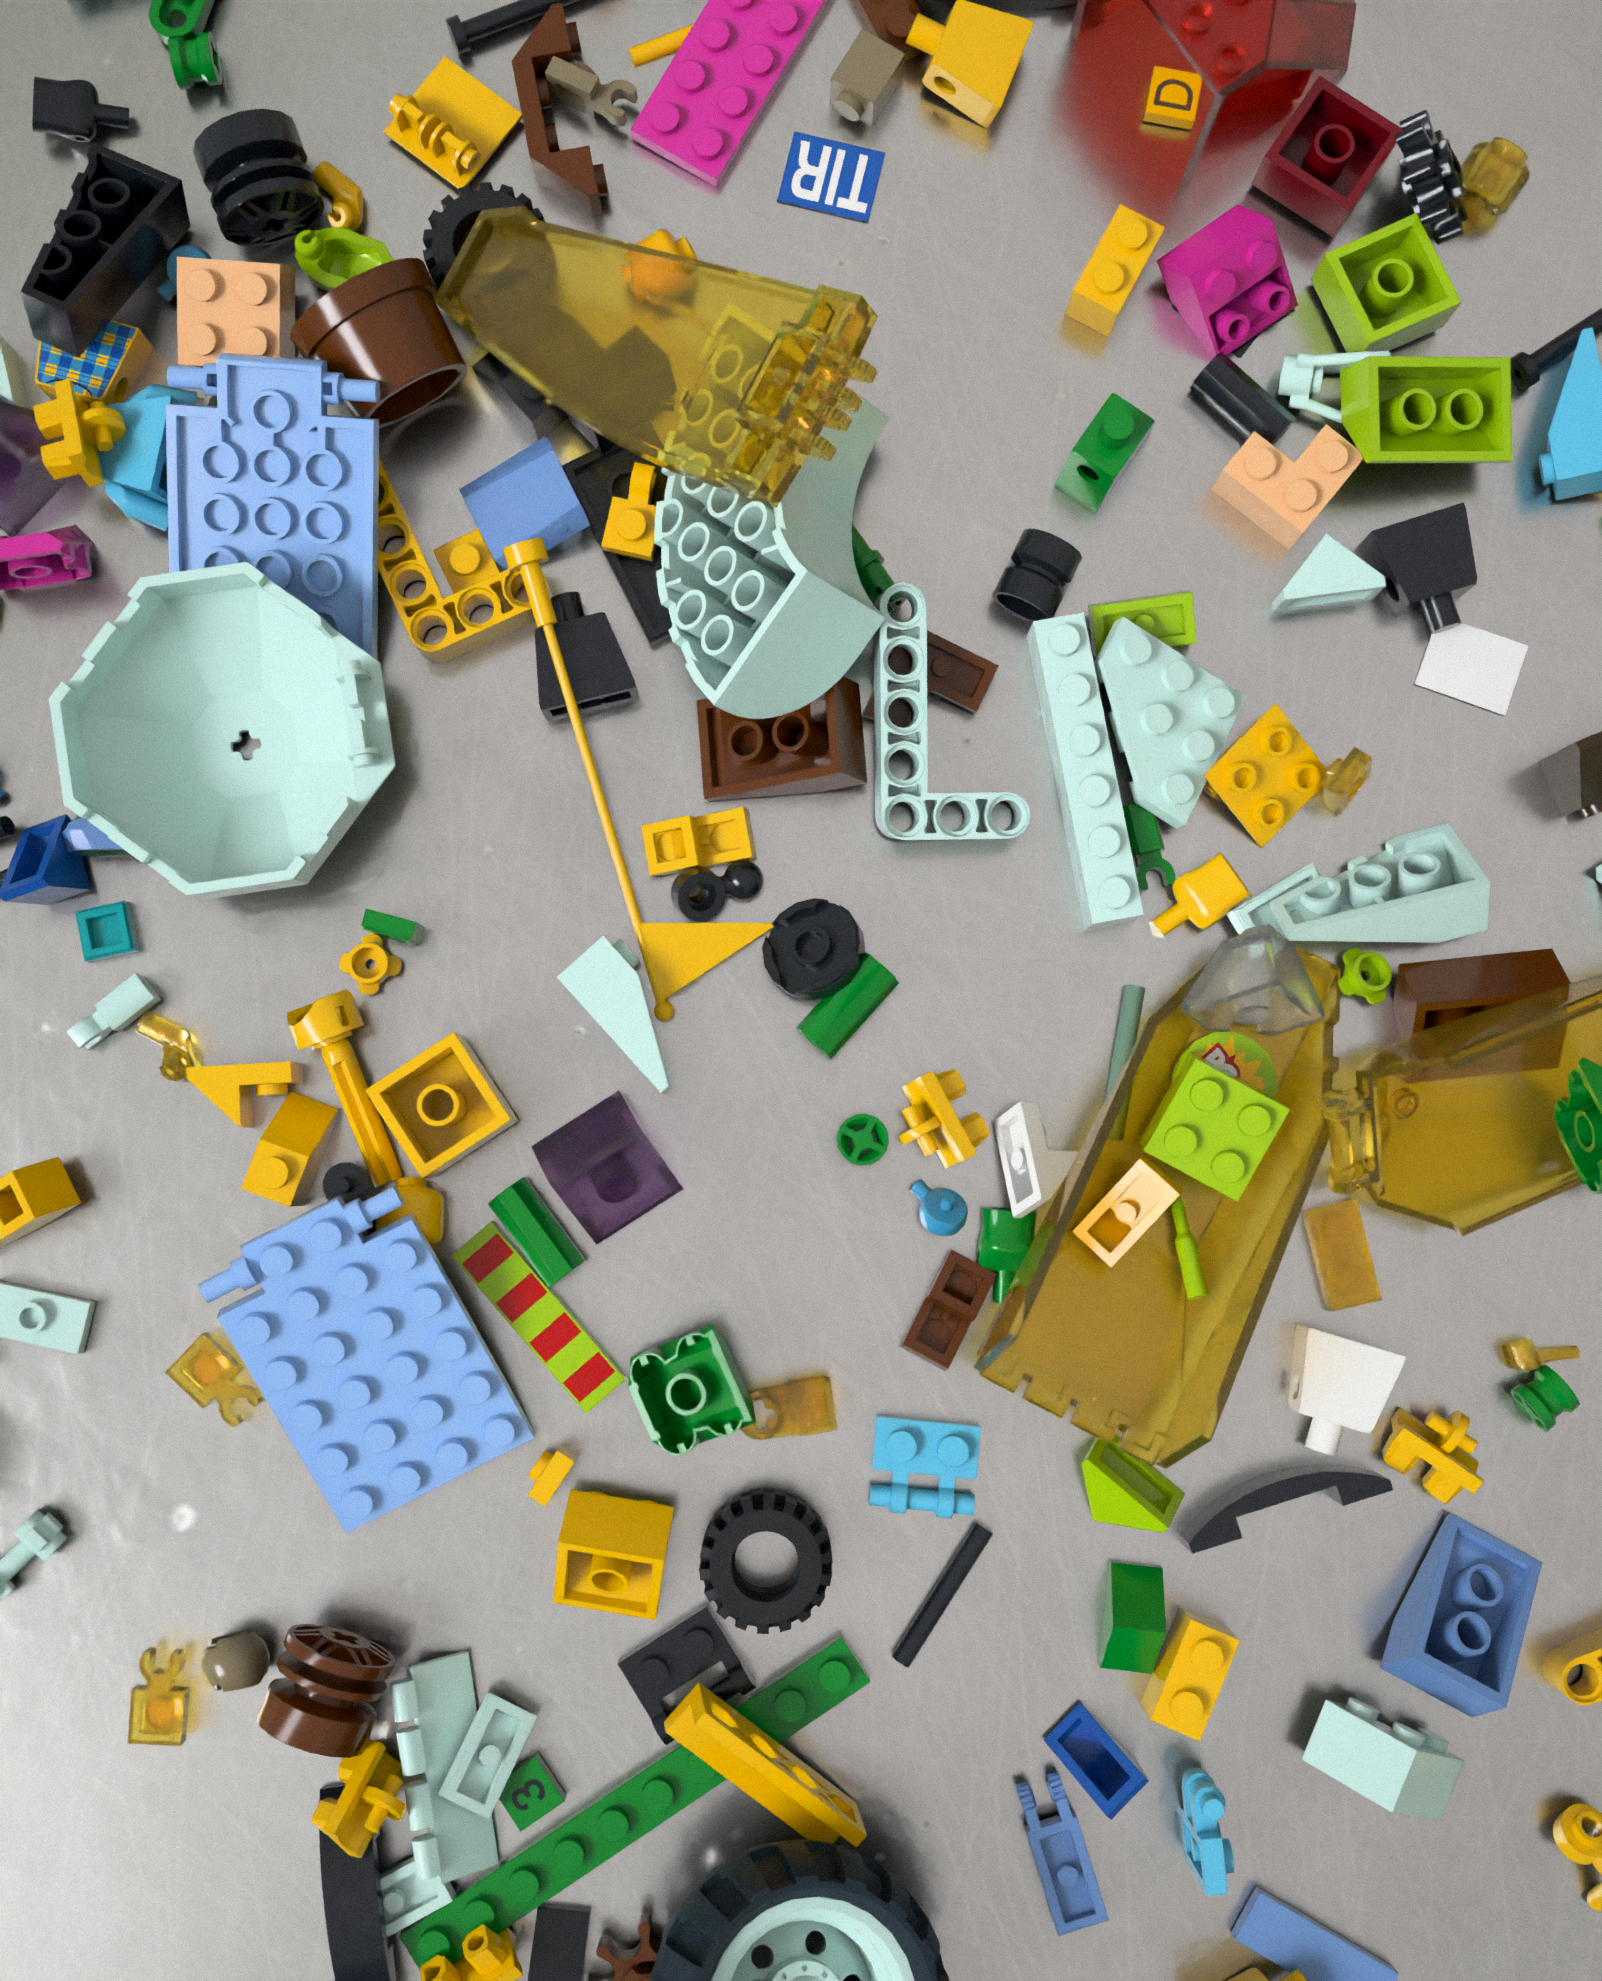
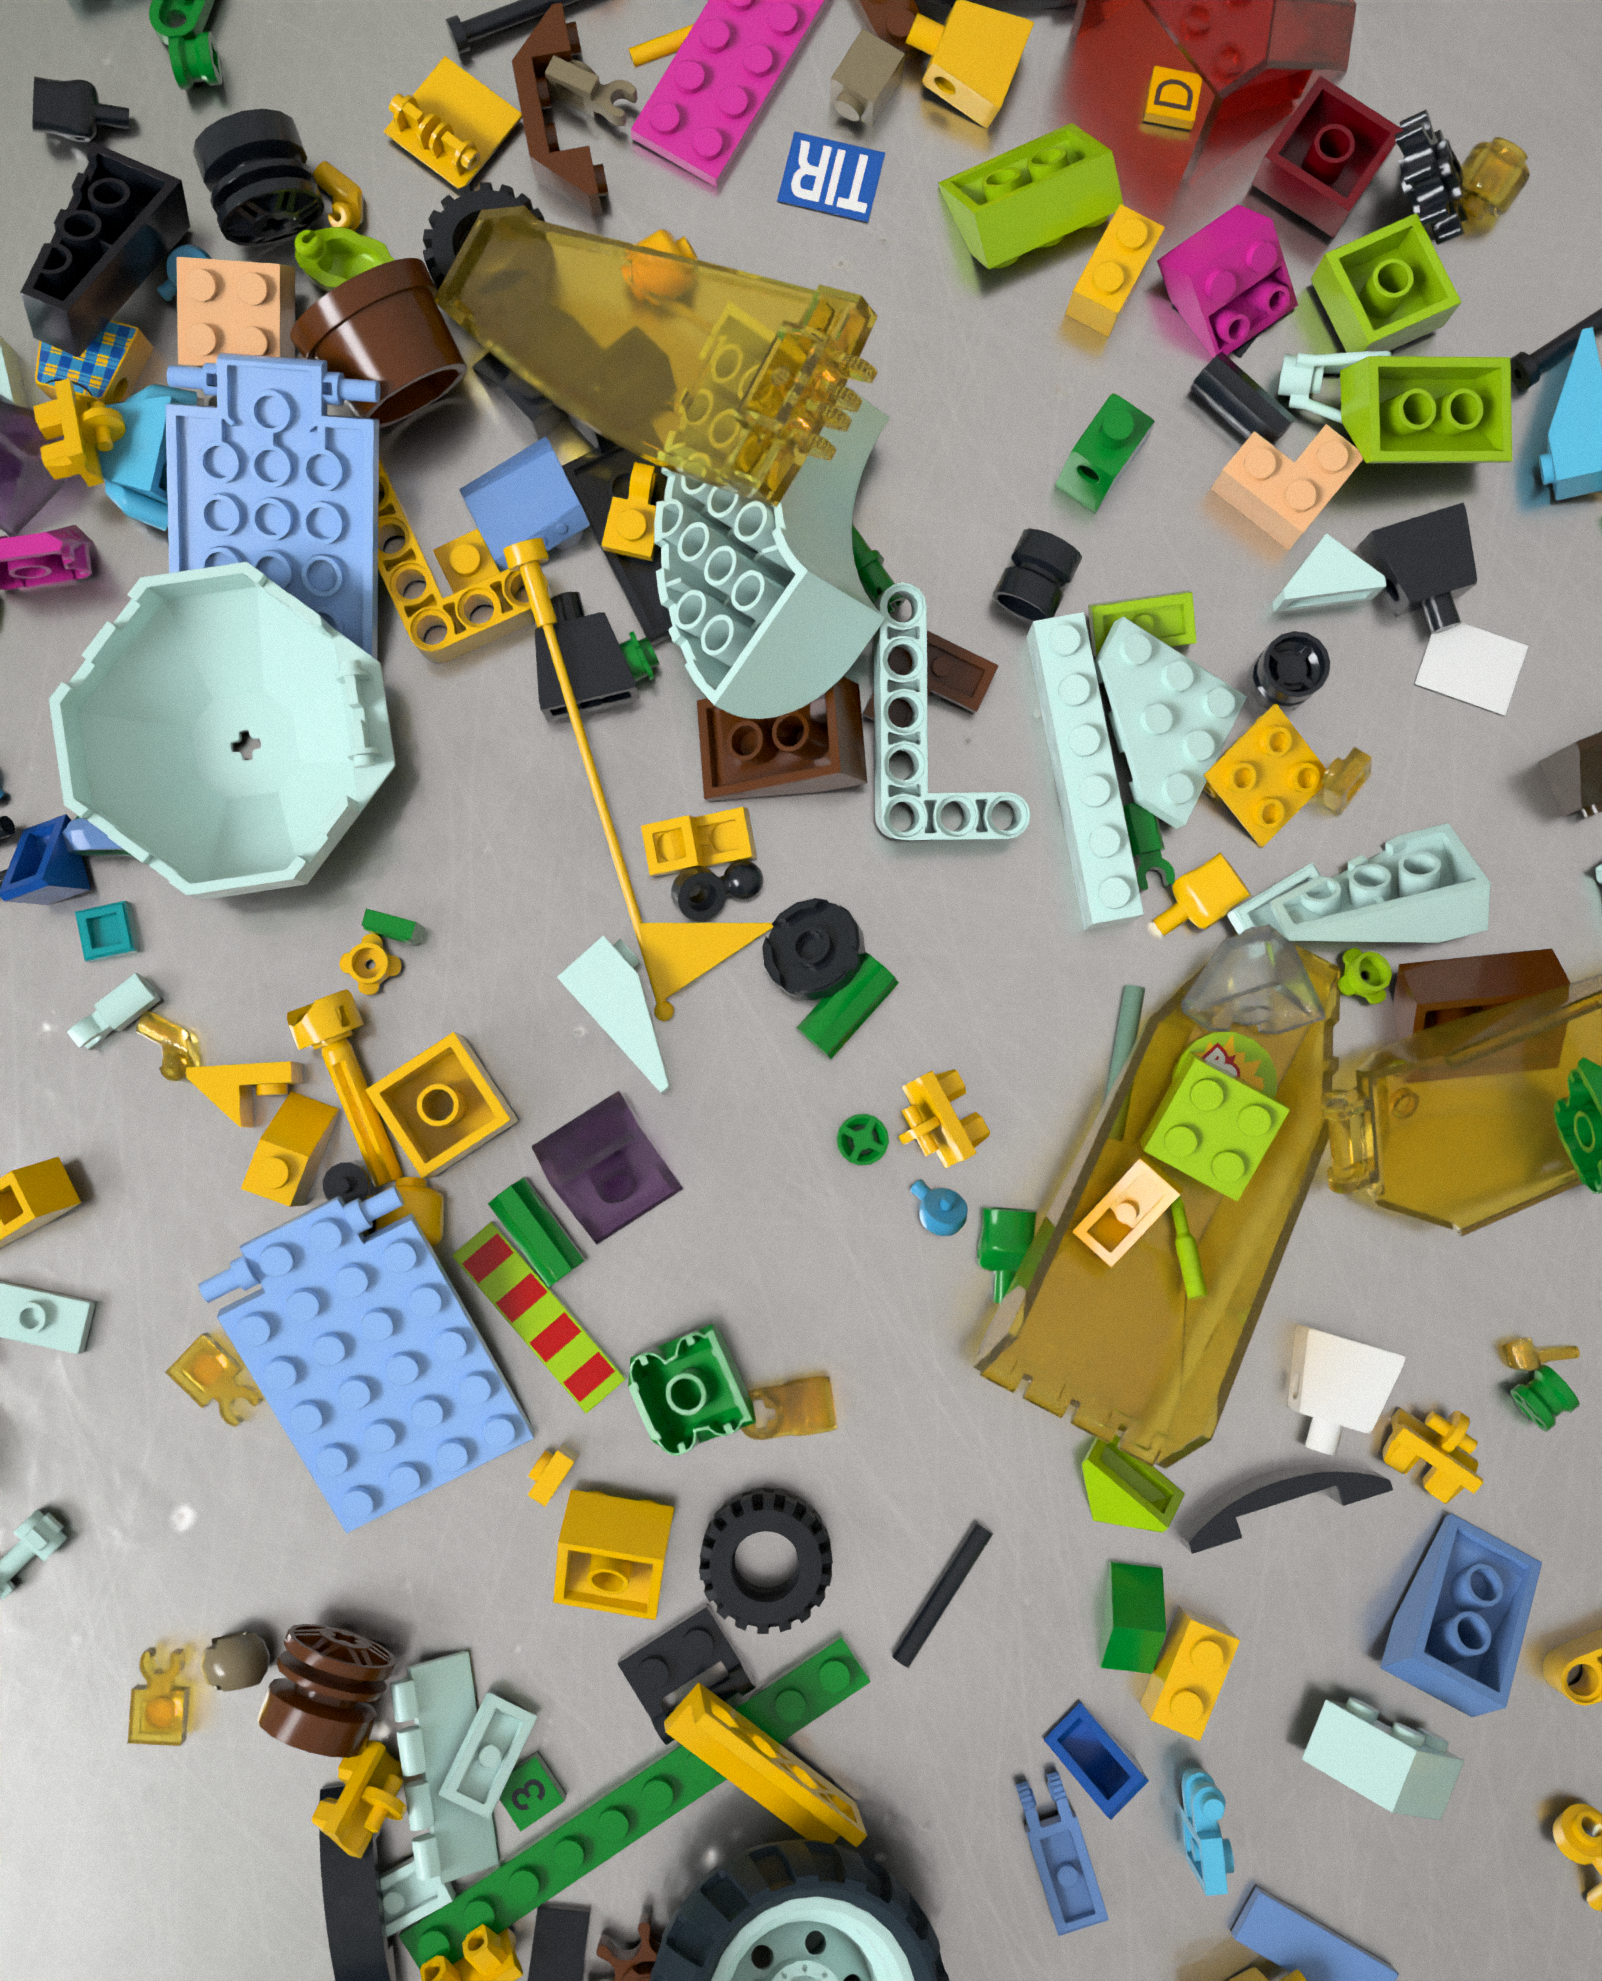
medium azure plate [869,1414,981,1519] -> none
reddish brown slope [899,1250,997,1371] -> none
white slope [993,1101,1081,1218] -> none
clear yellow plate [1302,1198,1382,1312] -> none
none -> green plate [619,631,660,682]
none -> lime slope [938,123,1124,270]
none -> black wheel [1248,631,1330,712]

